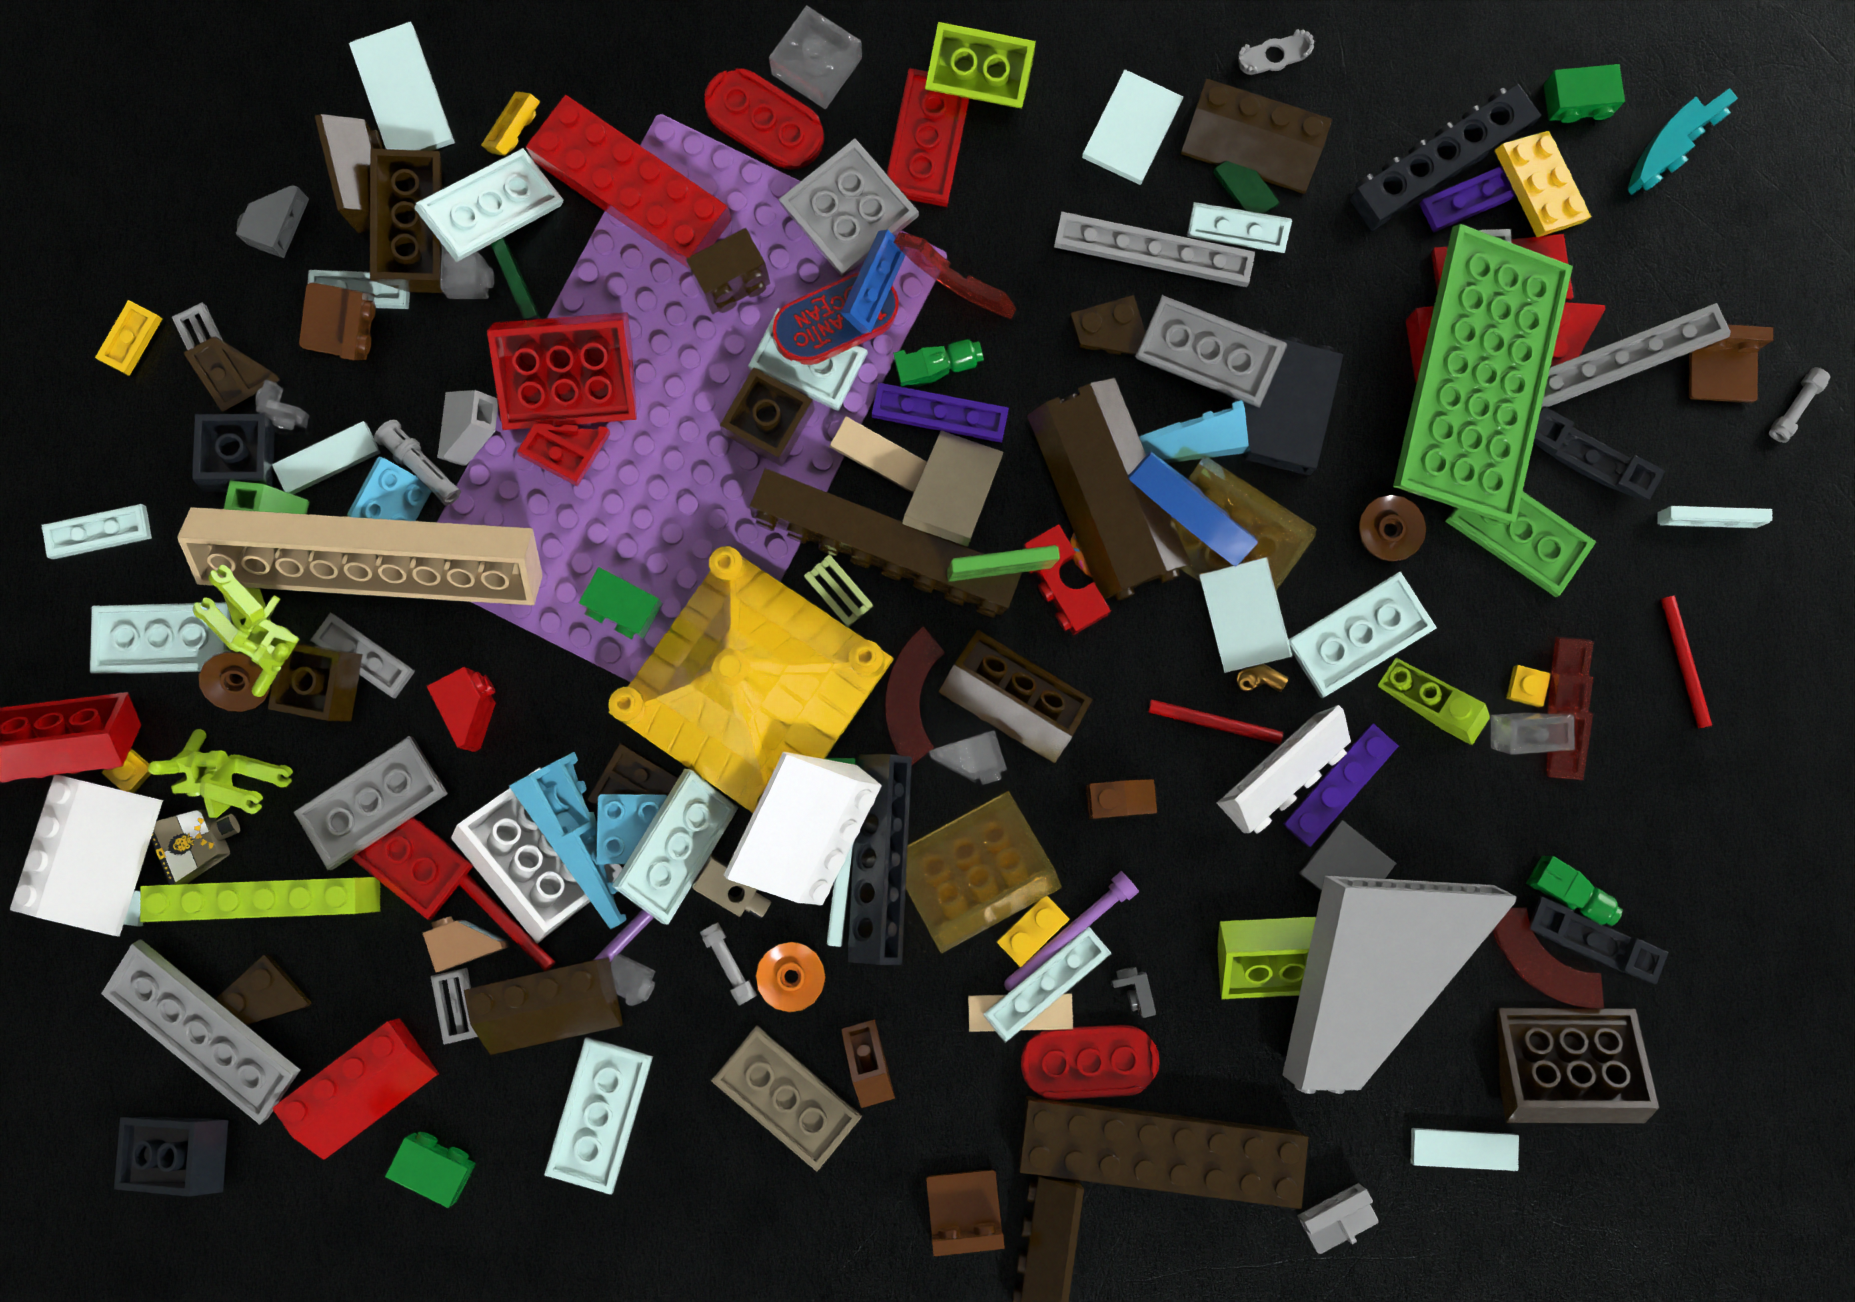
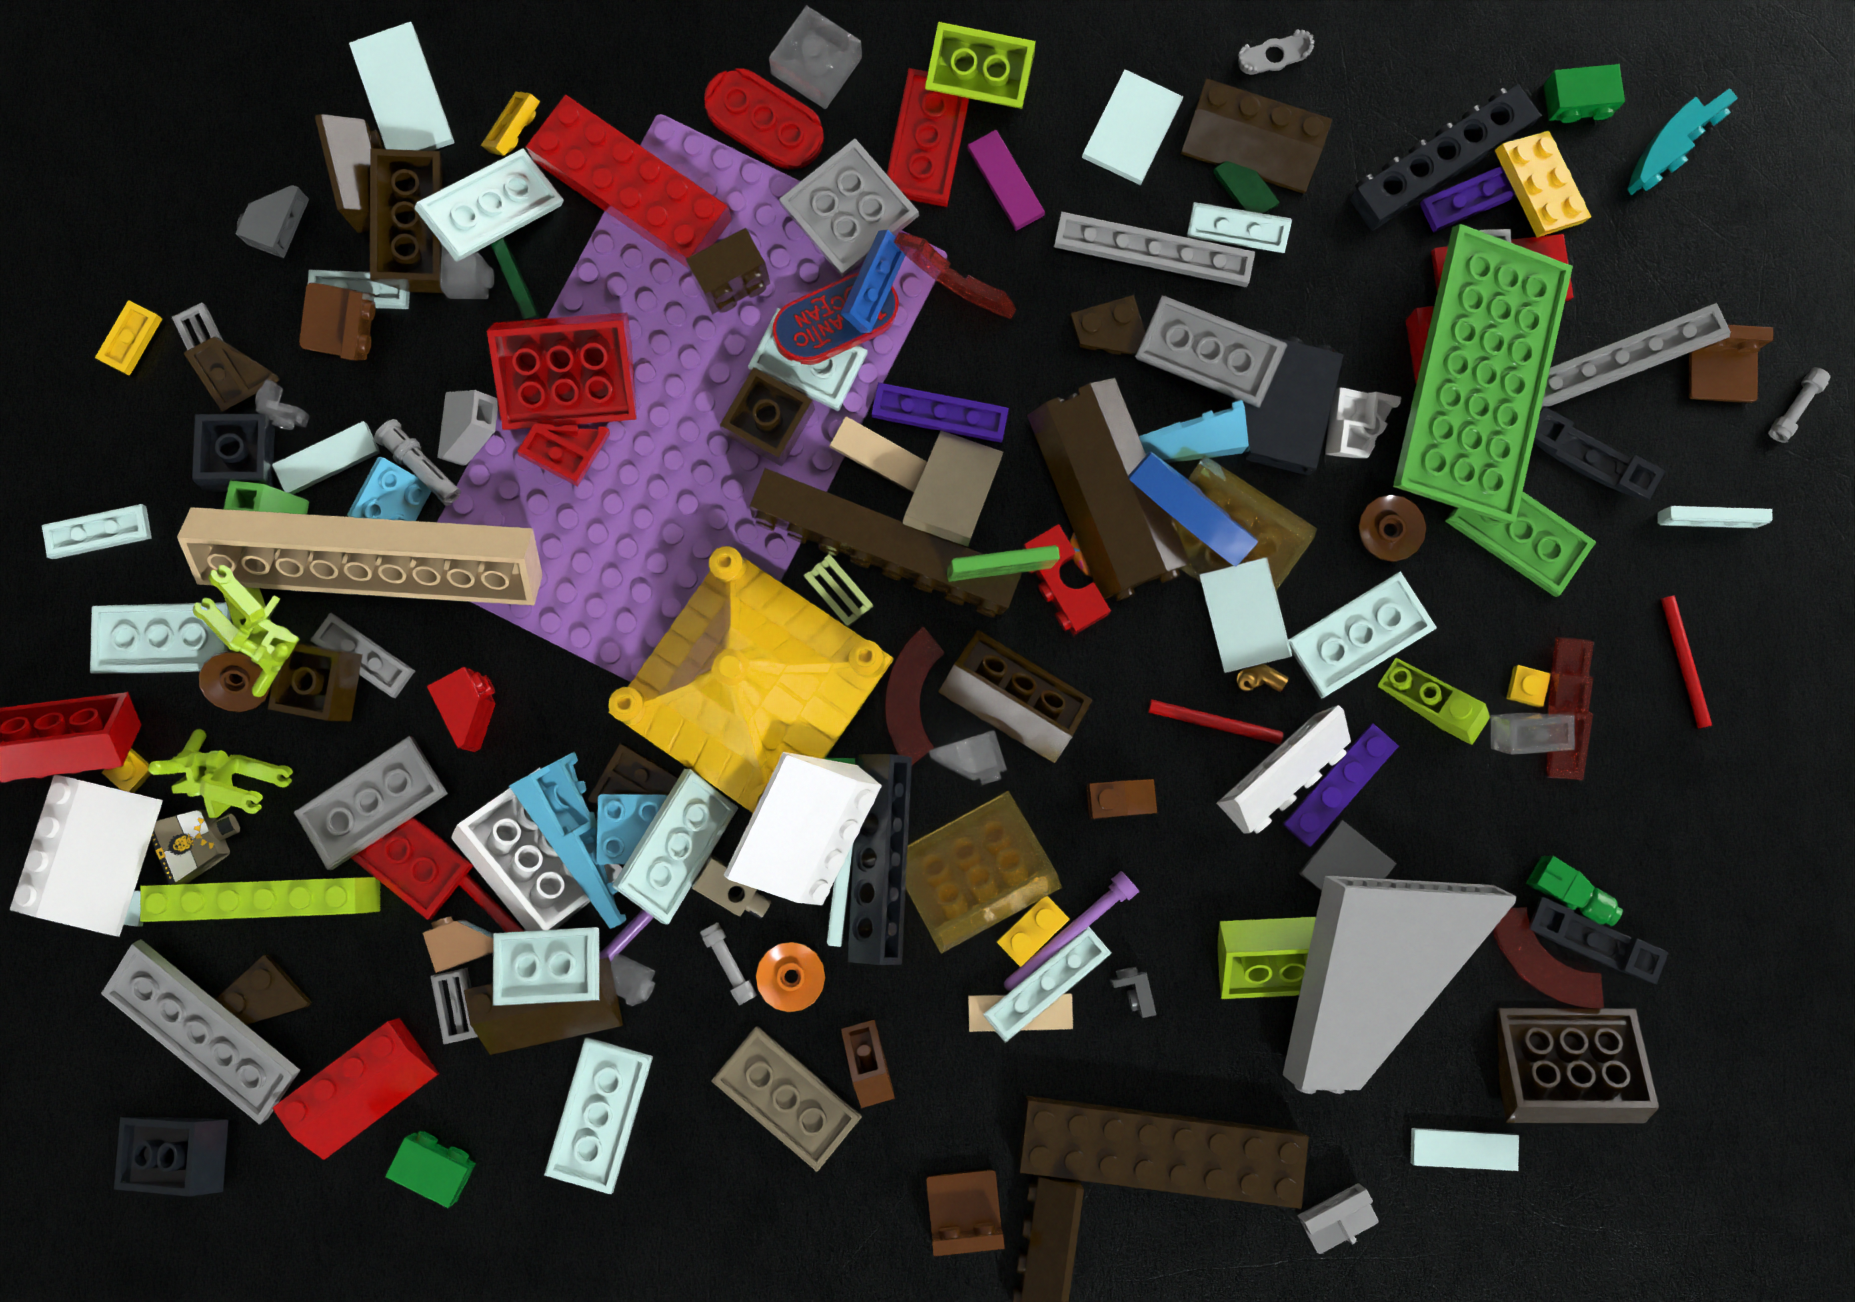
green brick [578,567,663,639] -> none
green piece [893,339,984,389] -> none
red tile [1021,1024,1159,1100] -> none
red wing [1550,302,1605,368] -> none
none -> light aqua tile [493,927,599,1005]
none -> magenta tile [968,130,1045,231]
none -> white slope [1325,387,1401,458]

